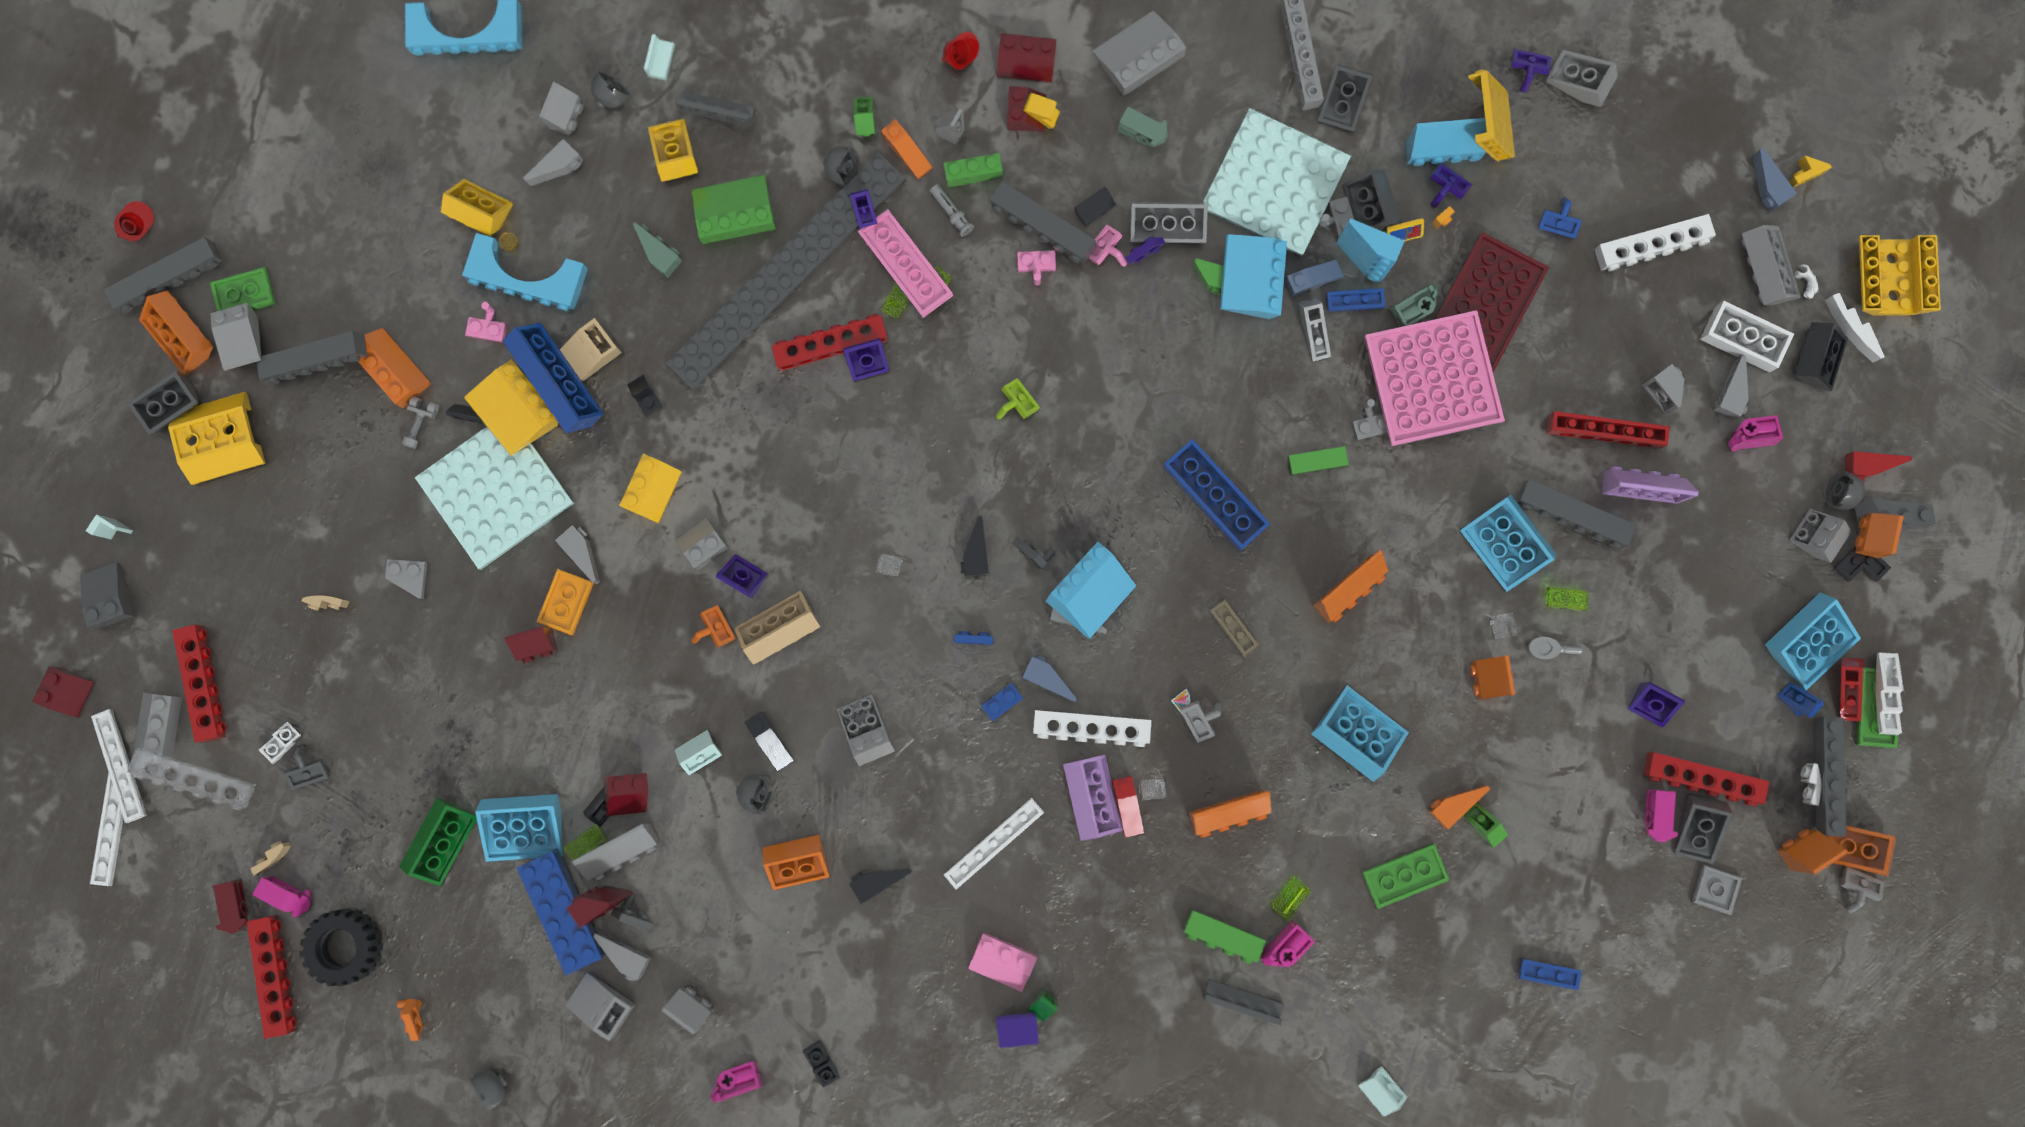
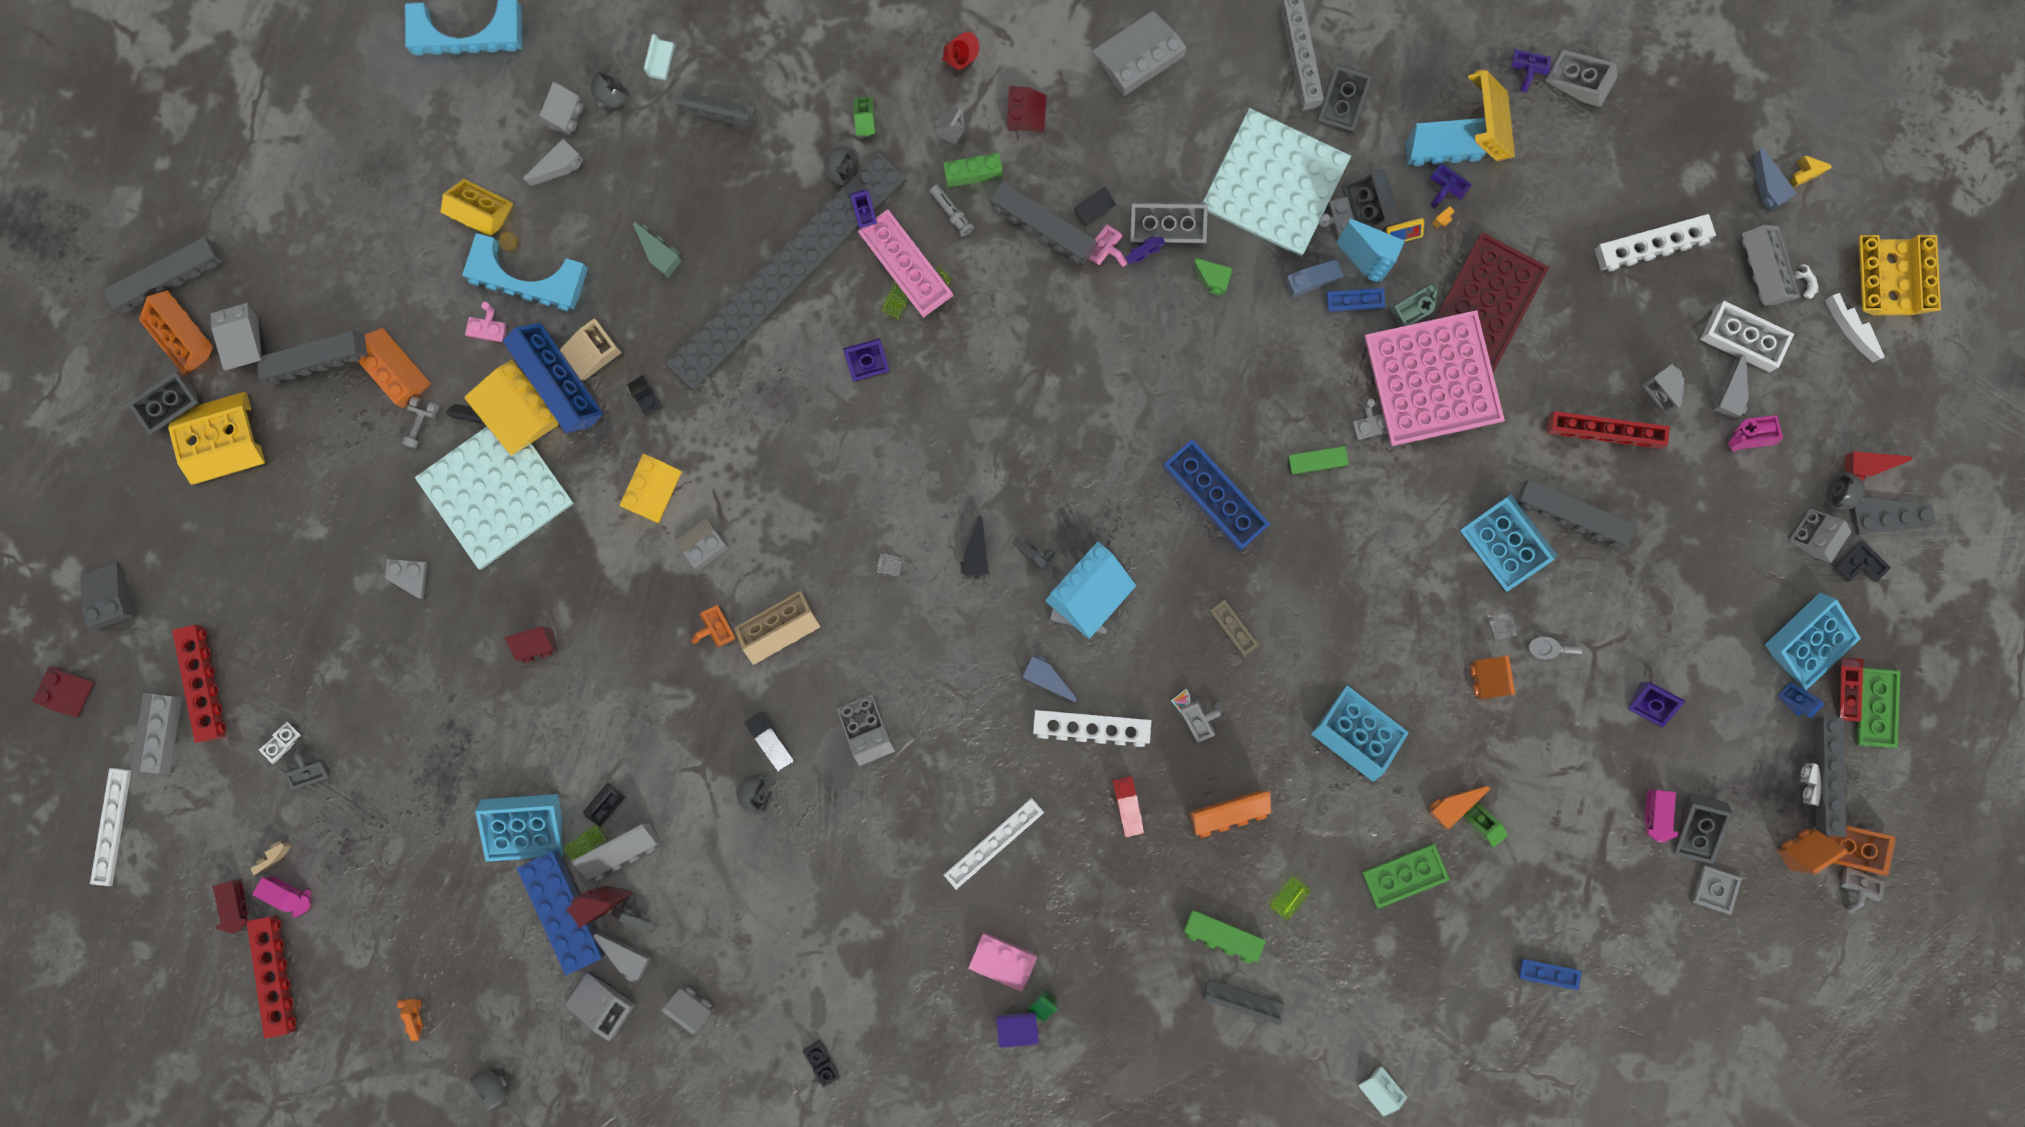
light aqua panel [86,515,133,539] -> none
white tile [91,709,147,823] -> none
red piece [114,201,154,241] -> none
clear brick [127,748,257,810] -> none
bright green tile [210,267,276,311] -> none
black tyre [300,909,383,987] -> none
tan slope [302,596,350,611] -> none
green slope [399,797,477,886] -> none
light orange tile [536,569,594,636] -> none
light grey slope [555,525,600,584] -> none
dark red slope [603,773,648,816] -> none
yellow slope [648,118,698,182] -> none
light aqua panel [675,730,722,775] -> none
bright green slope [692,175,776,244] -> none
dark pink piece [710,1061,764,1103] -> none
dark purple slope [716,554,768,599] -> none
orange slope [762,835,830,890] -> none
red brick [771,314,889,371] -> none
black slope [849,868,912,904] -> none
orange slope [881,119,933,180] -> none
blue plate [954,631,993,645] -> none
blue plate [981,683,1023,722] -> none
lime plate [996,378,1040,420] -> none
dark red slope [997,33,1057,83] -> none
bright pink plate [1018,251,1056,285] -> none
yellow slope [1023,93,1060,128] -> none
lavender slope [1063,755,1123,841] -> none
sand green piece [1117,107,1168,147] -> none
clear panel [1141,778,1166,800] -> none
medium azure slope [1220,234,1287,319] -> none
dark pink piece [1260,921,1315,967] -> none
light grey slope [1298,298,1331,361] -> none
orange slope [1313,550,1388,623] -> none
blue plate [1538,197,1582,239] -> none
clear neon green slope [1546,587,1589,611] -> none
lavender slope [1601,466,1699,504] -> none
red brick [1643,752,1770,807] -> none
black slope [1795,322,1848,391] -> none
orange slope [1855,513,1904,558] -> none
white slope [1876,653,1903,735] -> none

